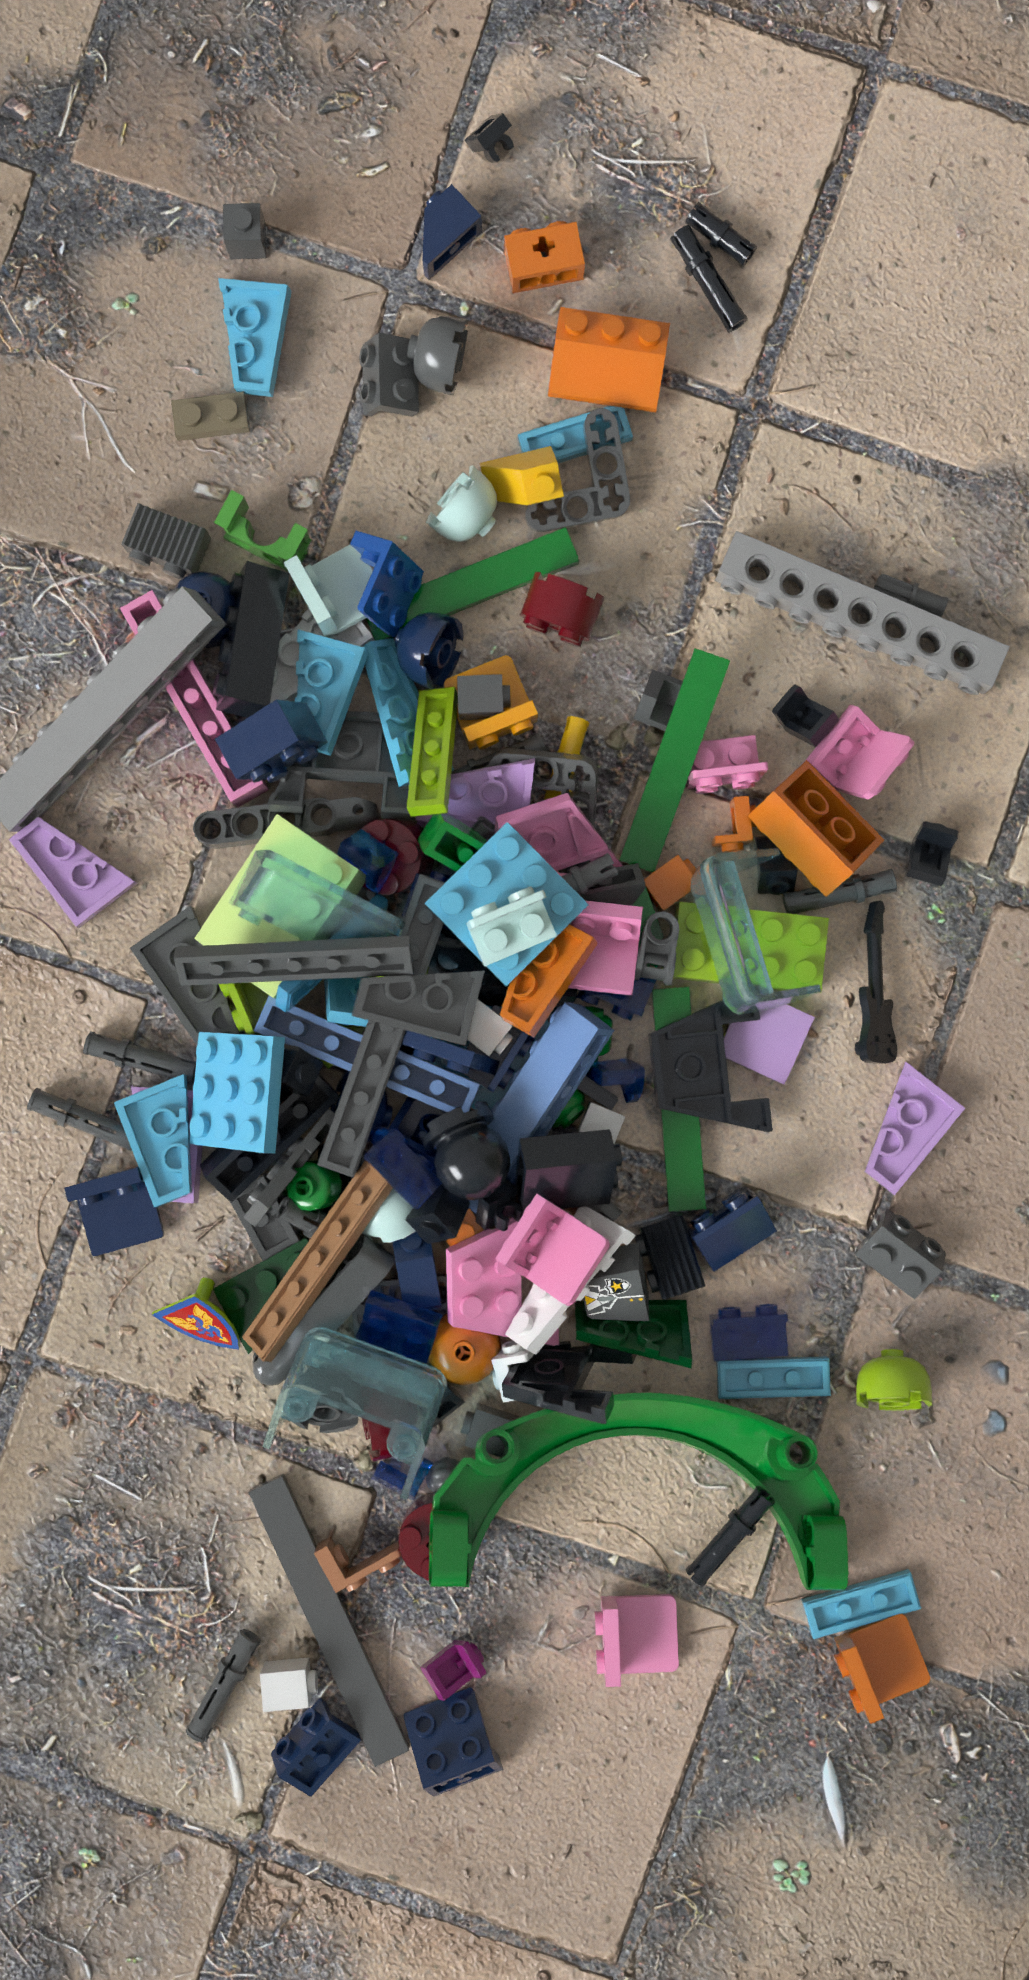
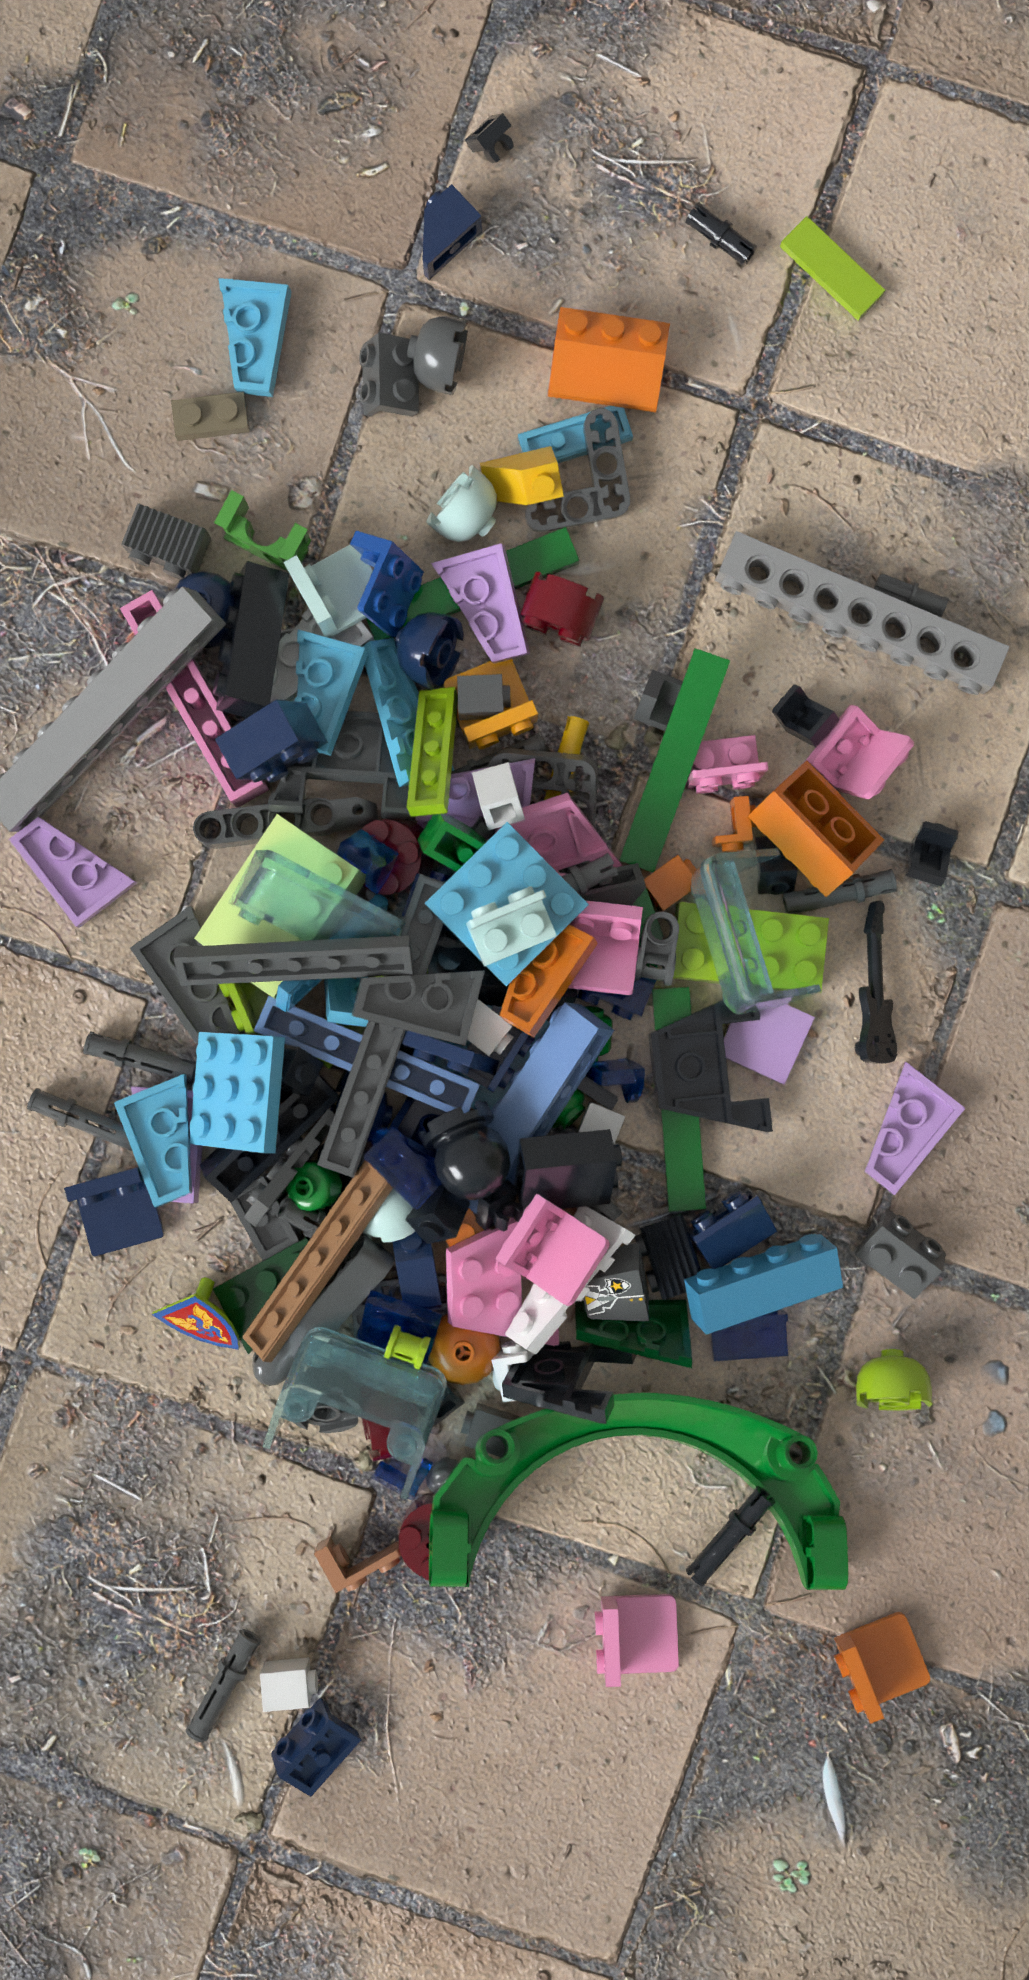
dark grey brick [223,203,267,260] -> none
dark grey tile [248,1473,410,1767] -> none
dark blue bracket [403,1688,504,1797] -> none
magenta bracket [420,1640,487,1701] -> none
orange brick [504,221,585,293] -> none
black pin [670,225,748,333] -> none
medium azure tile [716,1356,831,1399] -> none
medium azure tile [801,1569,921,1639] -> none
none -> lime bush [383,1325,431,1370]
none -> lavender wing [431,543,530,663]
none -> white brick [472,762,525,830]
none -> dark azure brick [684,1234,843,1335]
none -> lime tile [780,216,886,321]

